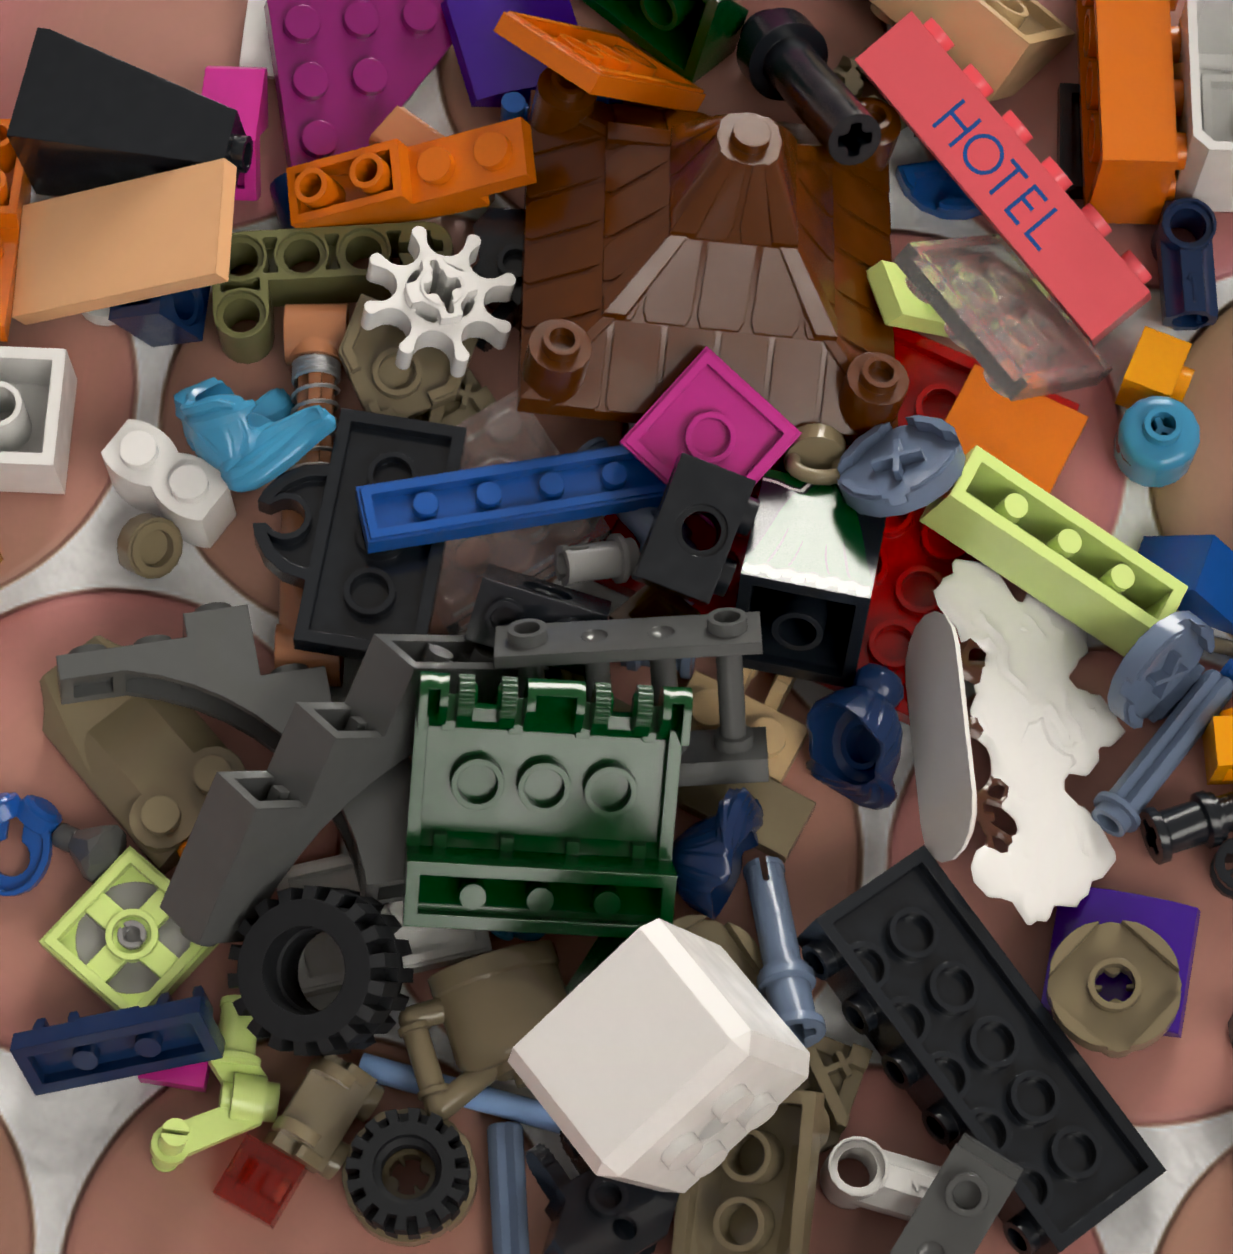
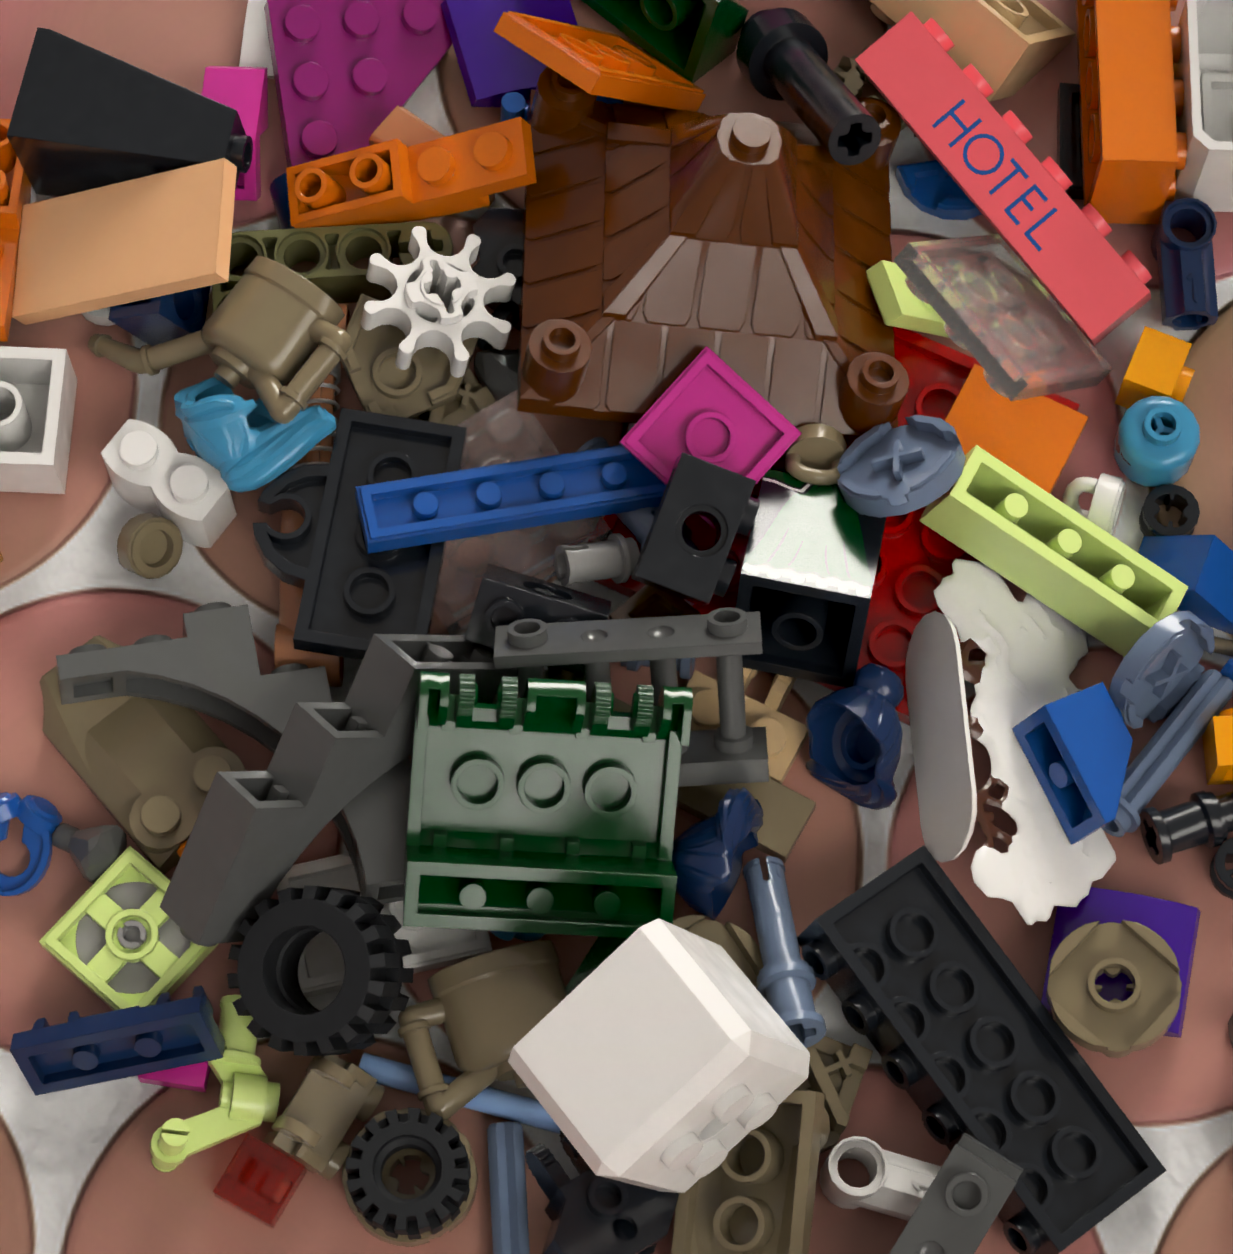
none -> dark tan piece [88,256,352,424]
none -> dark grey rock [474,348,519,404]
none -> blue slope [1012,682,1133,845]
none -> white tile [1063,473,1126,535]
none -> black bush [1139,484,1200,536]

